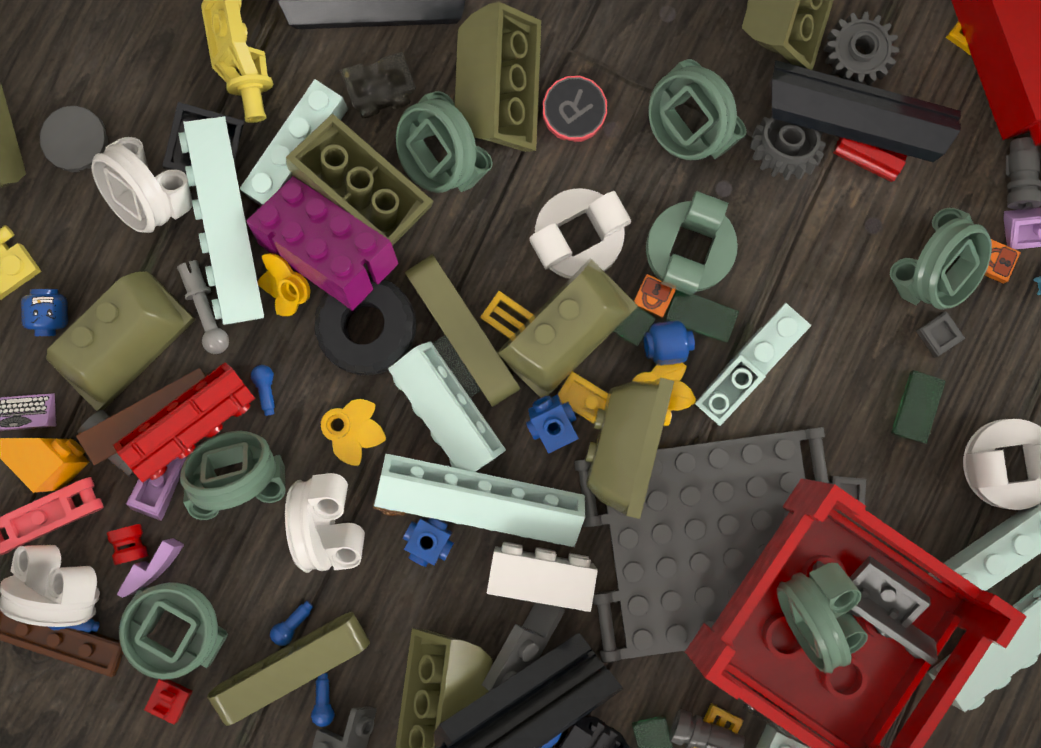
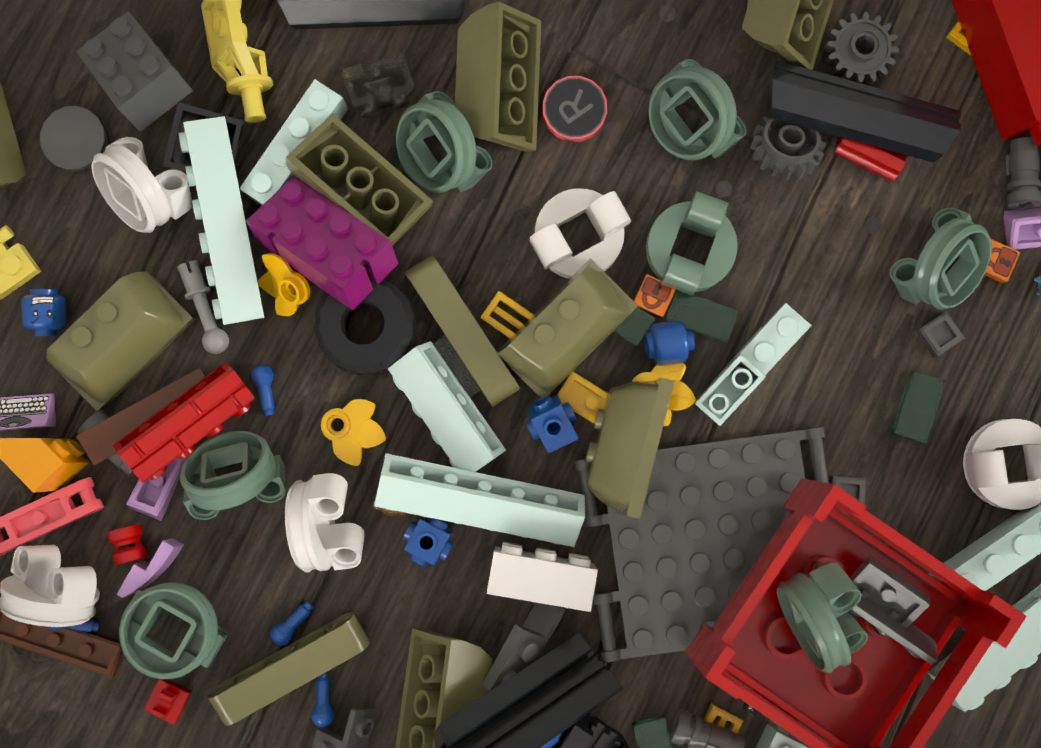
none -> dark grey brick [76,11,193,132]

